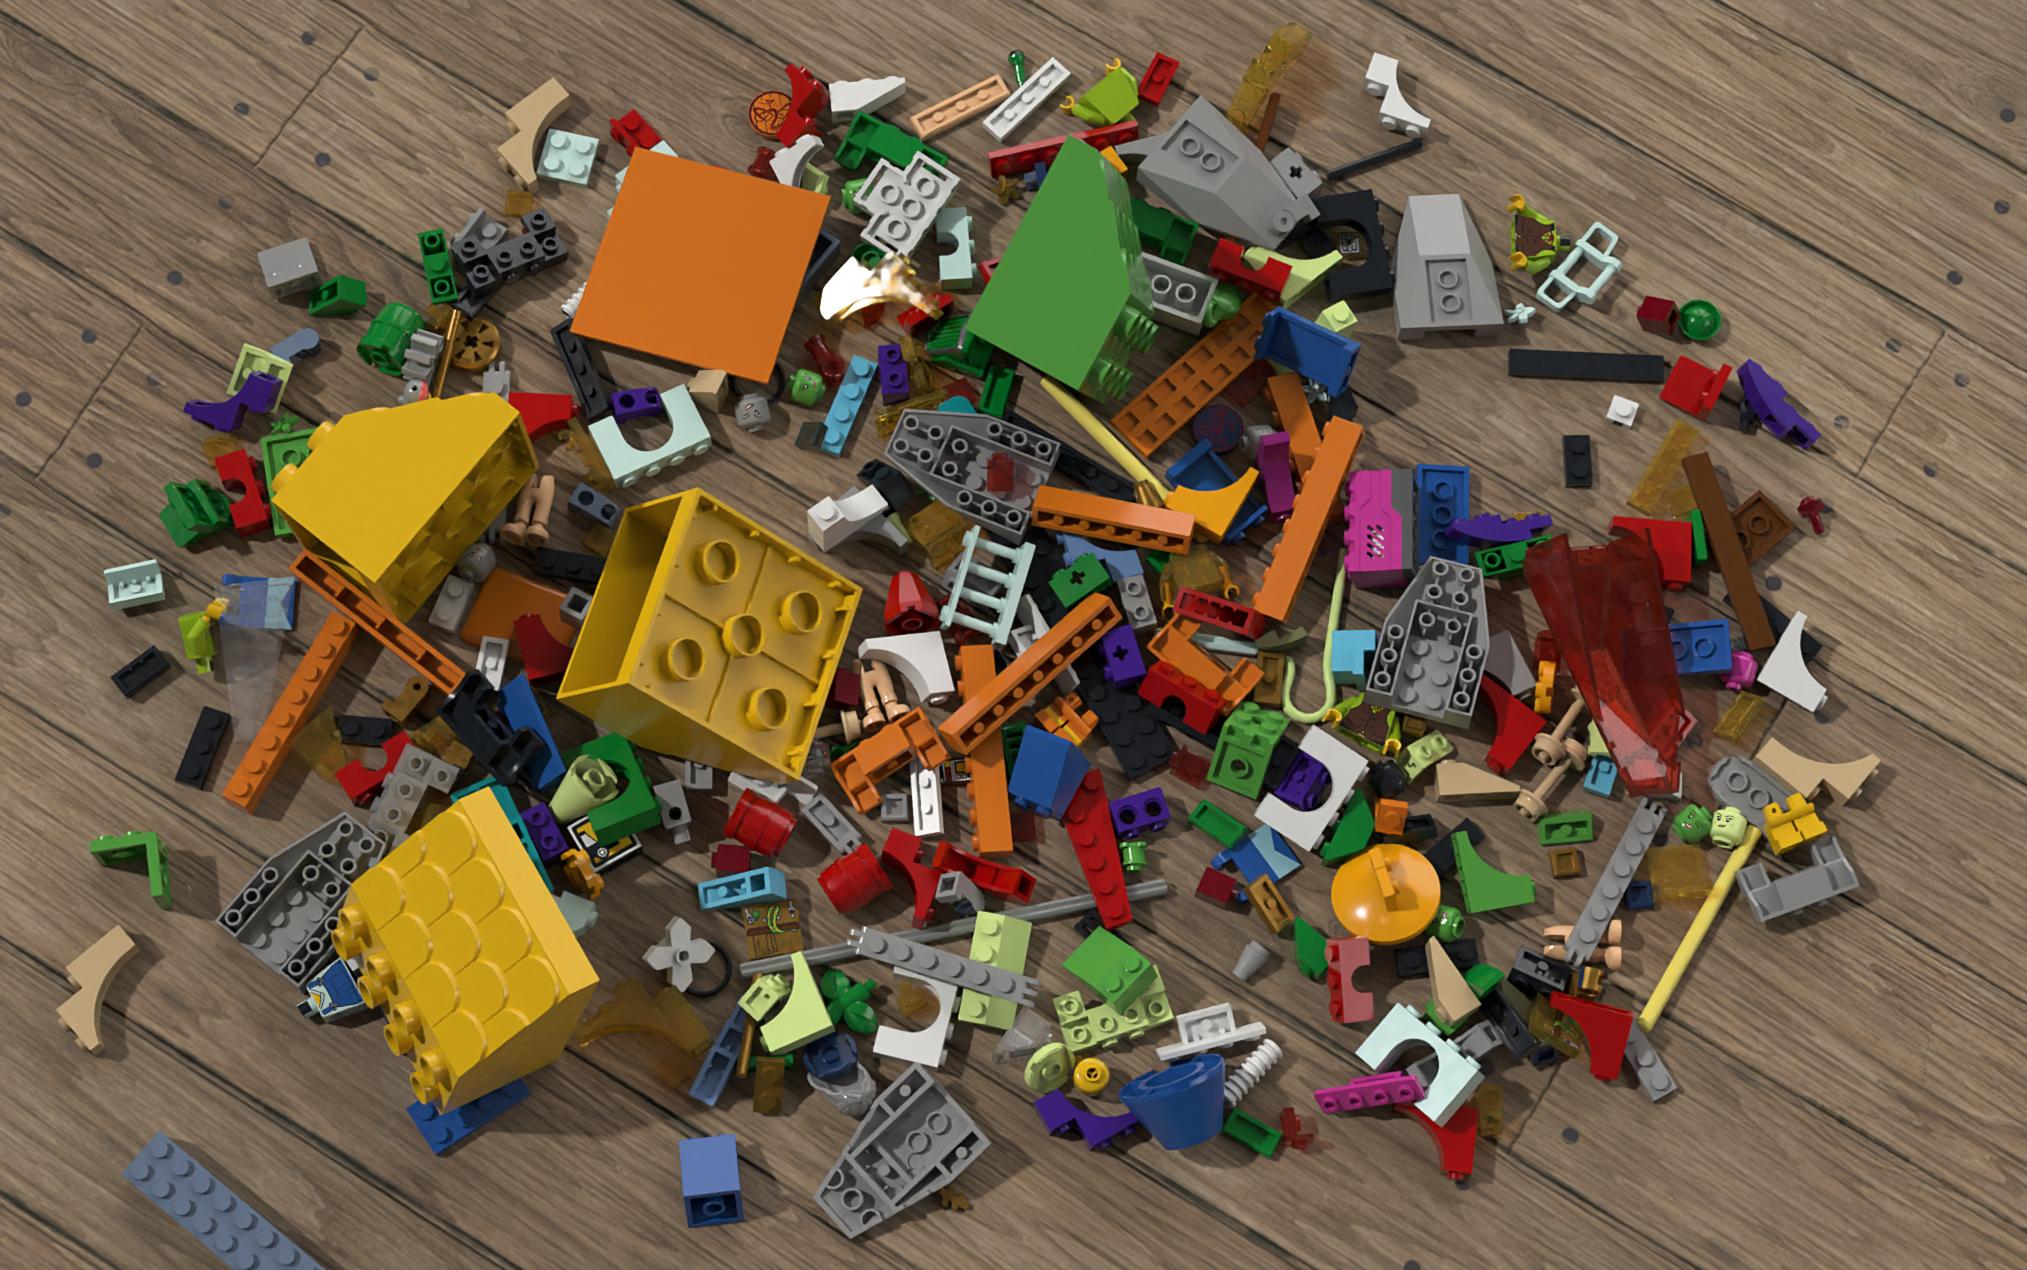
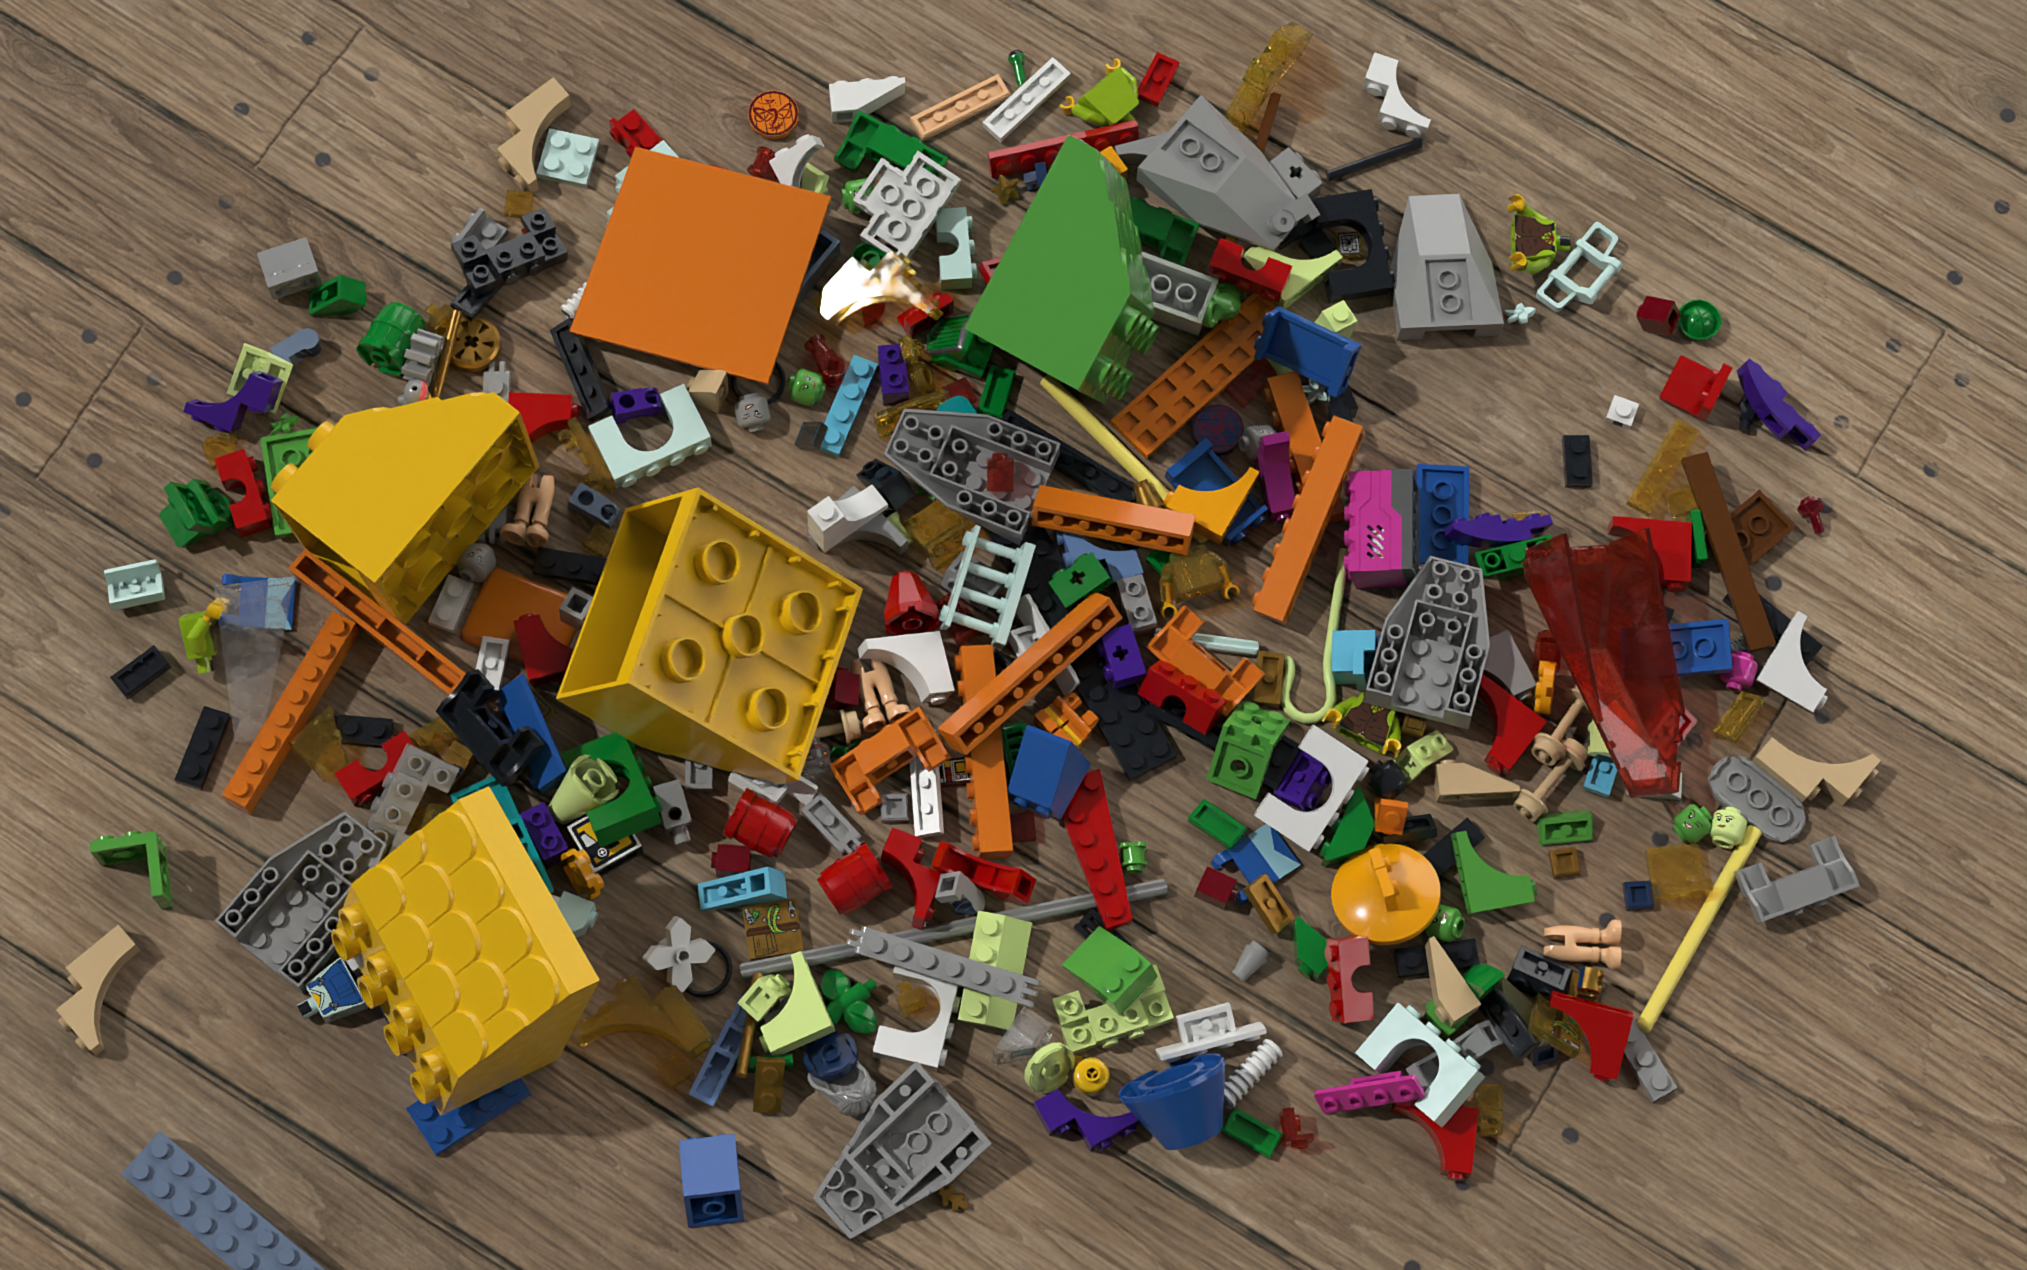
pearl gold leg [381,676,431,729] -> none
green slope [417,228,458,305] -> none
red arch [775,62,830,149] -> none
dark purple brick [1108,787,1171,840] -> none
clear red bracket [1168,745,1211,789] -> none
red arch [1172,586,1268,641] -> none
olive slope [1254,626,1308,653] -> none
black tile [1508,349,1664,383] -> none
light grey hinge [1563,797,1668,968] -> none
yellow hips [1762,793,1828,856] -> none

